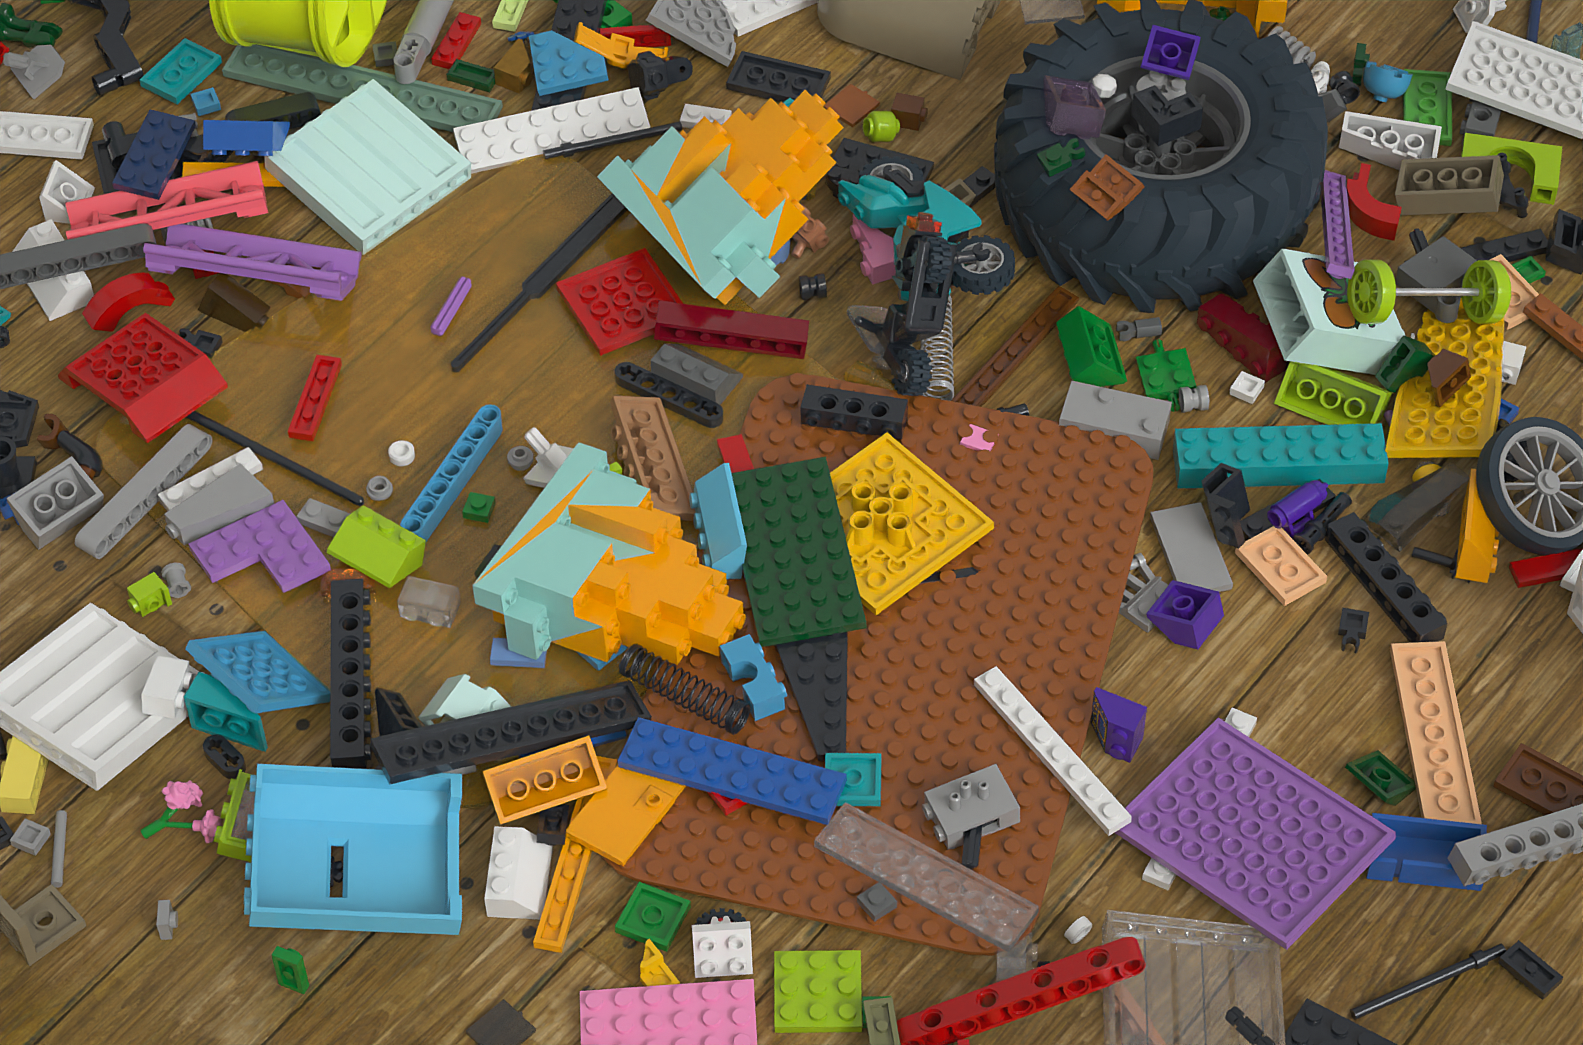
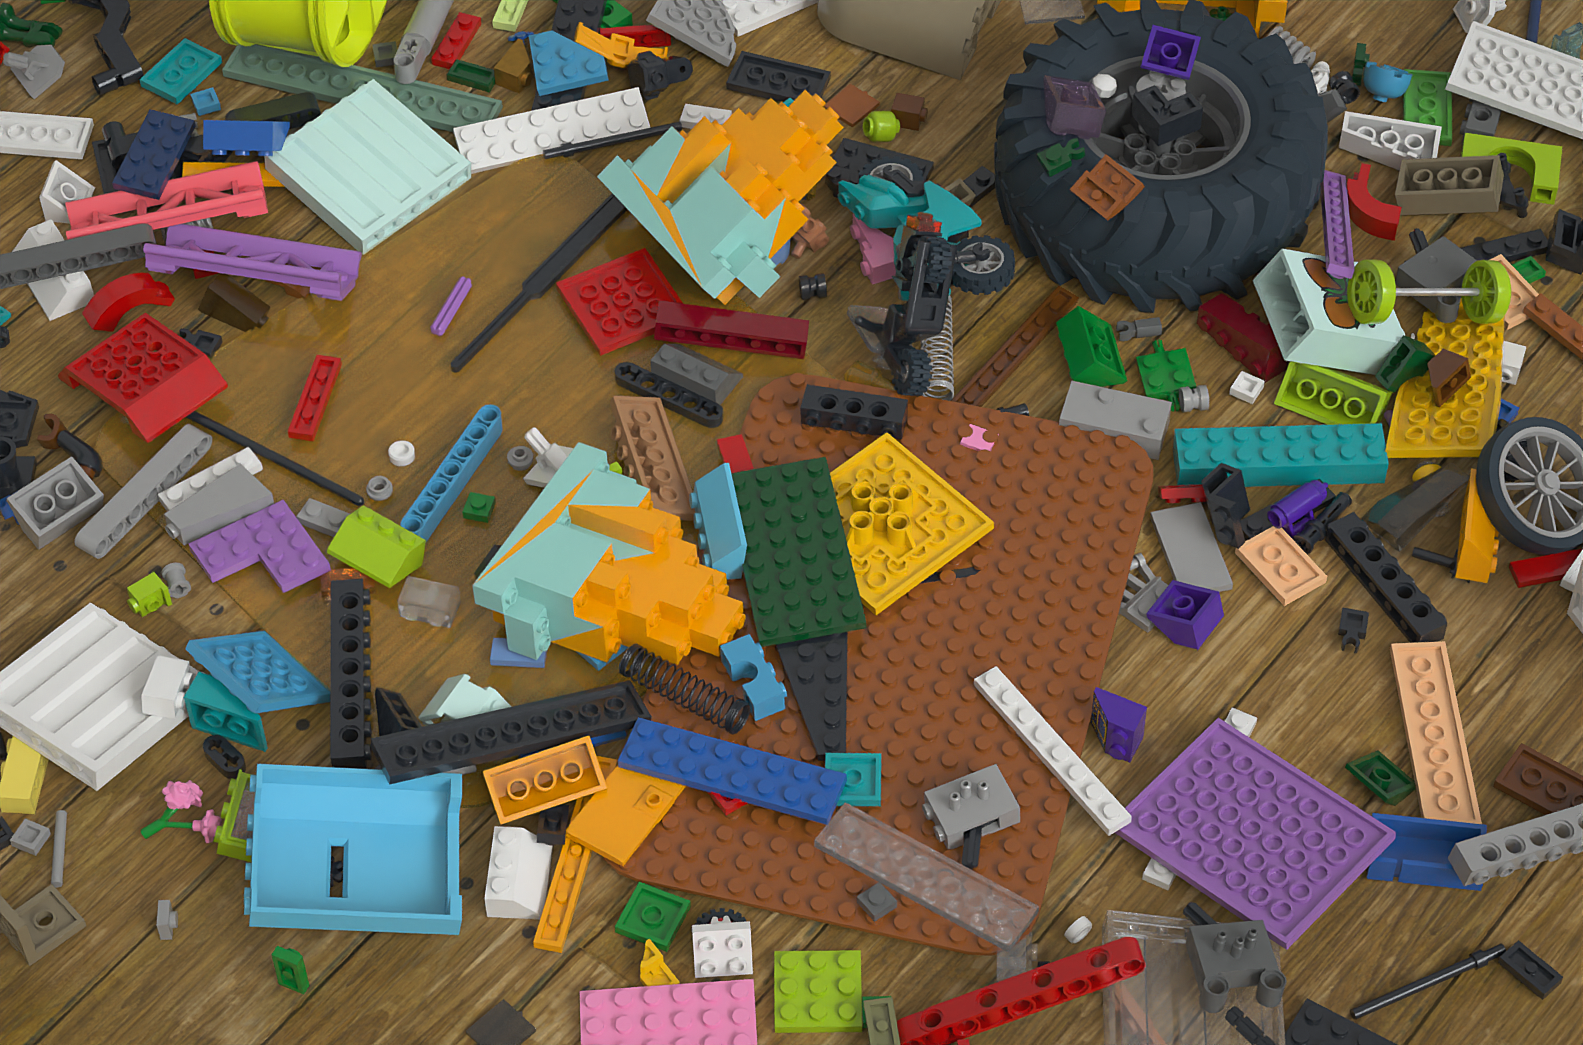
none -> red plate [1158,484,1206,503]
none -> dark grey piece [1183,902,1287,1013]

